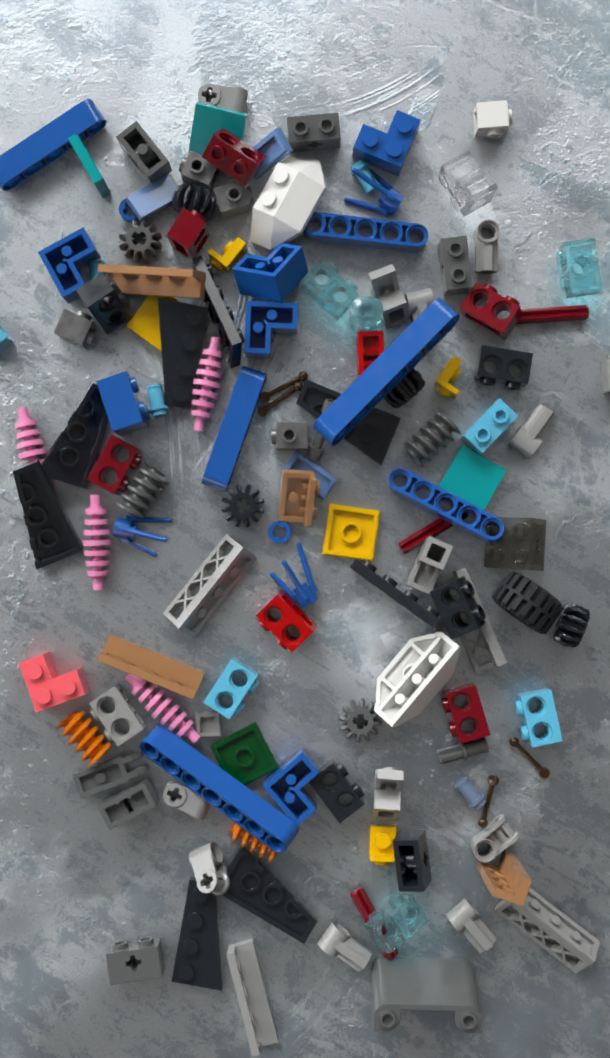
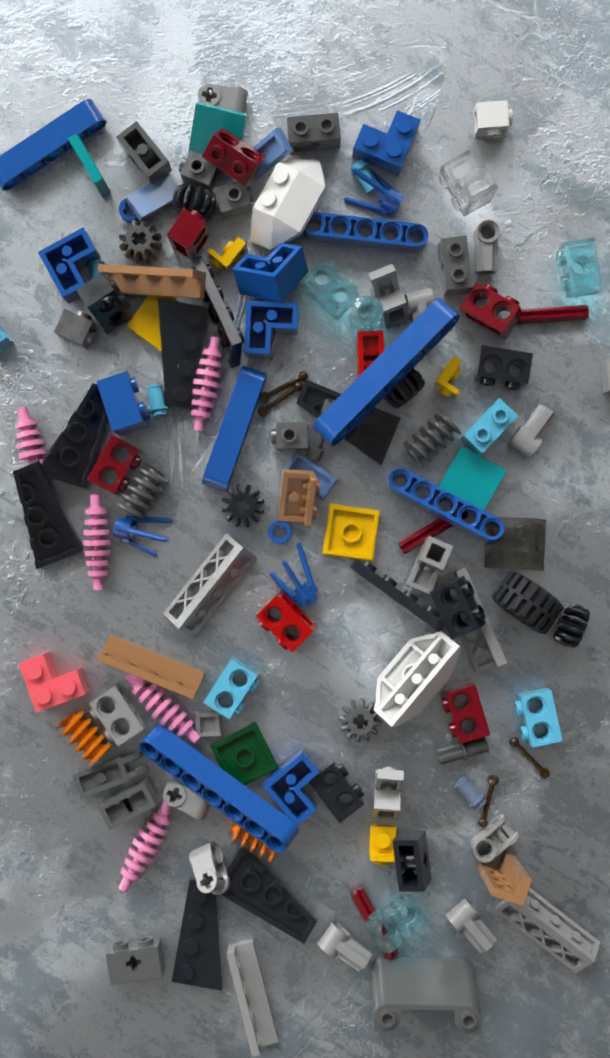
none -> bright pink piece [118,801,172,892]

